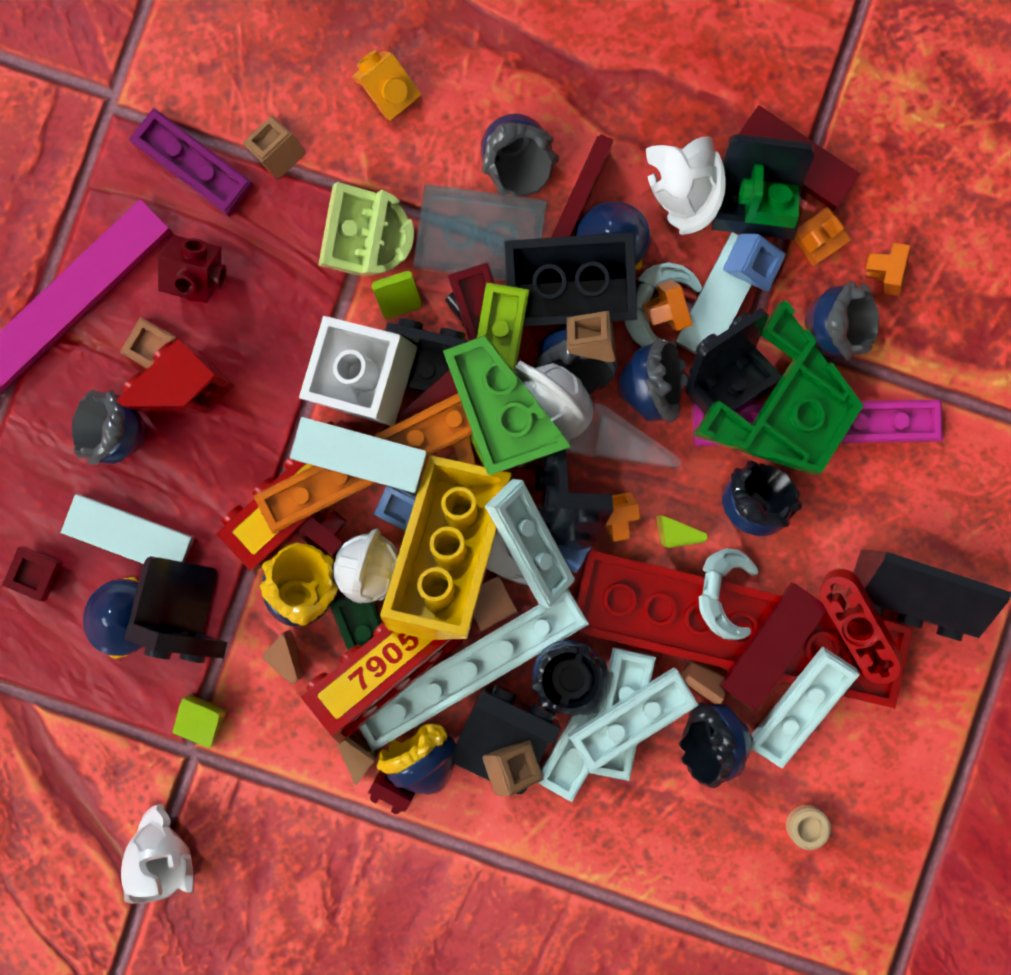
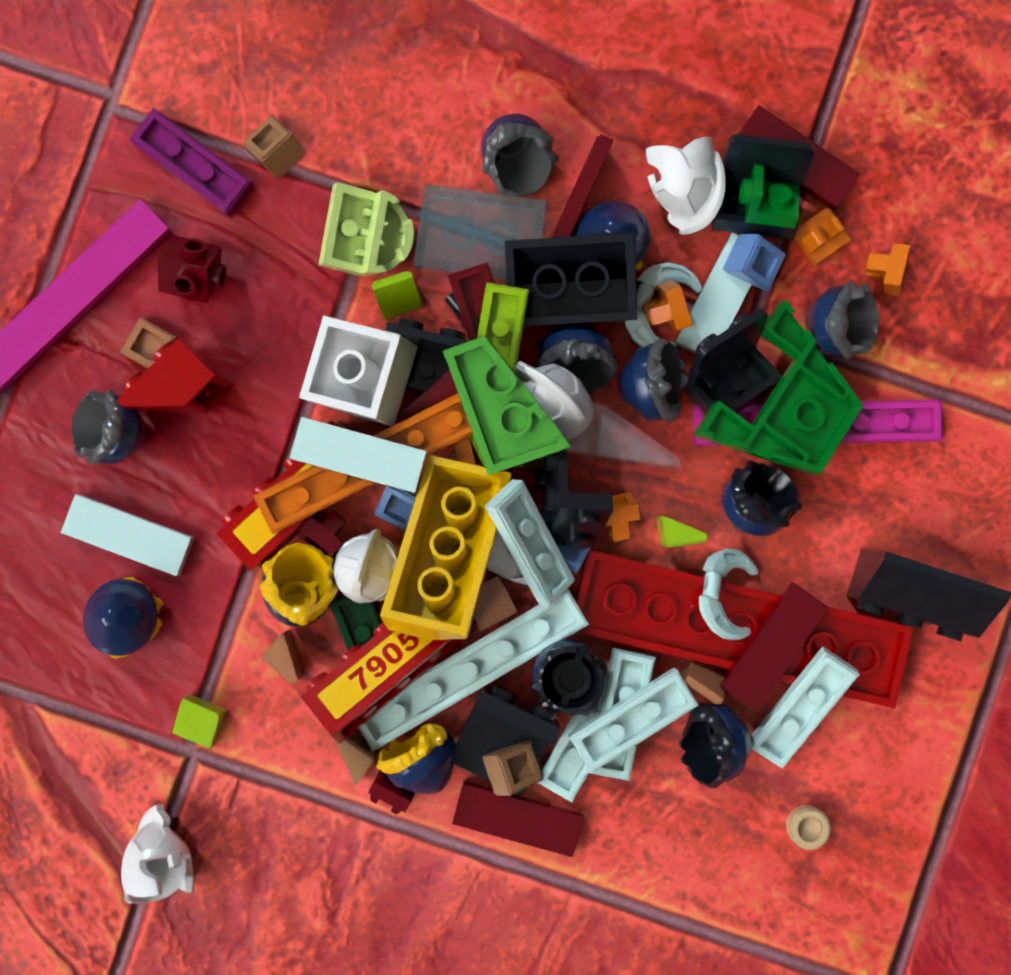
dark red plate [2,547,63,601] -> none
black bracket [124,556,228,663] -> none
light orange bracket [352,50,422,121] -> none
medium nougat slope [567,311,616,362] -> none
red beam [820,569,902,684] -> none
none -> dark red tile [452,781,583,857]

